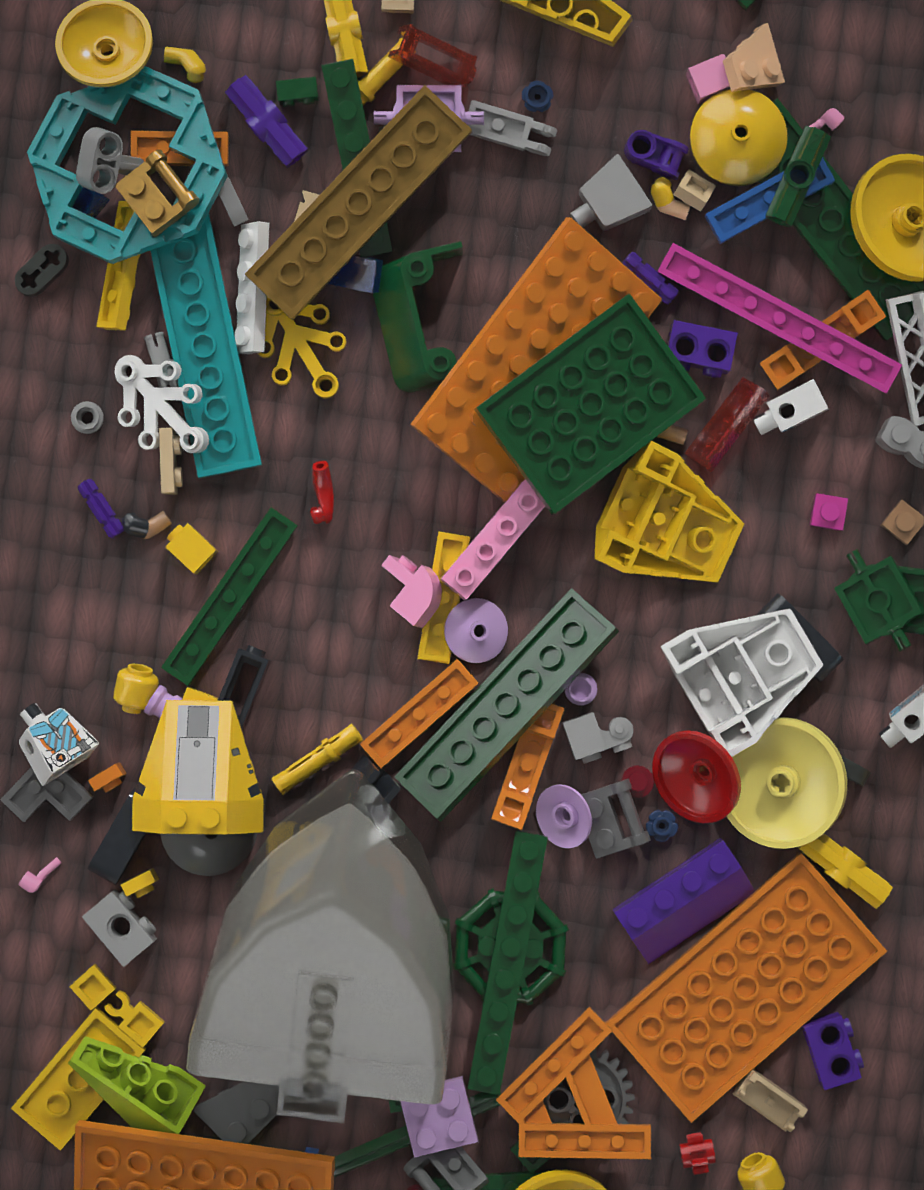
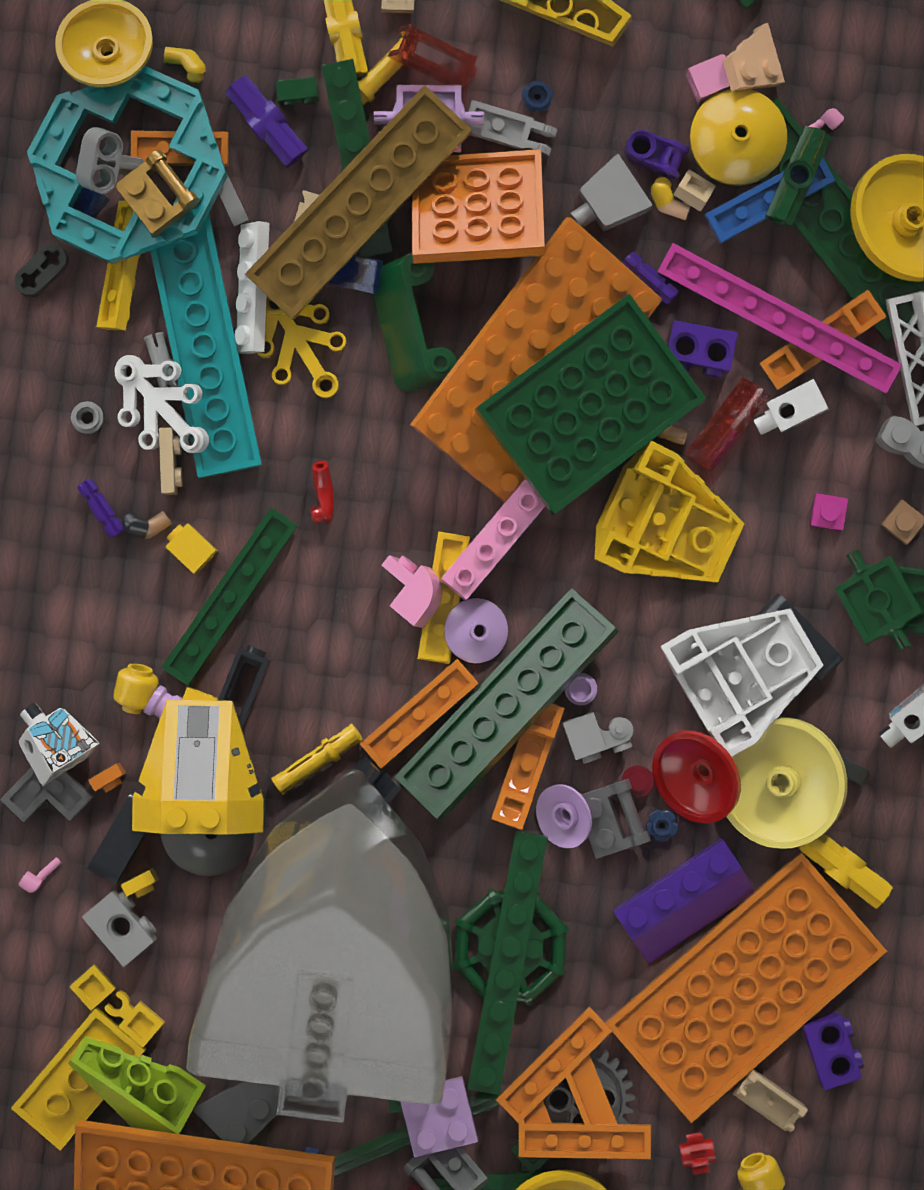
none -> orange plate [412,149,545,264]

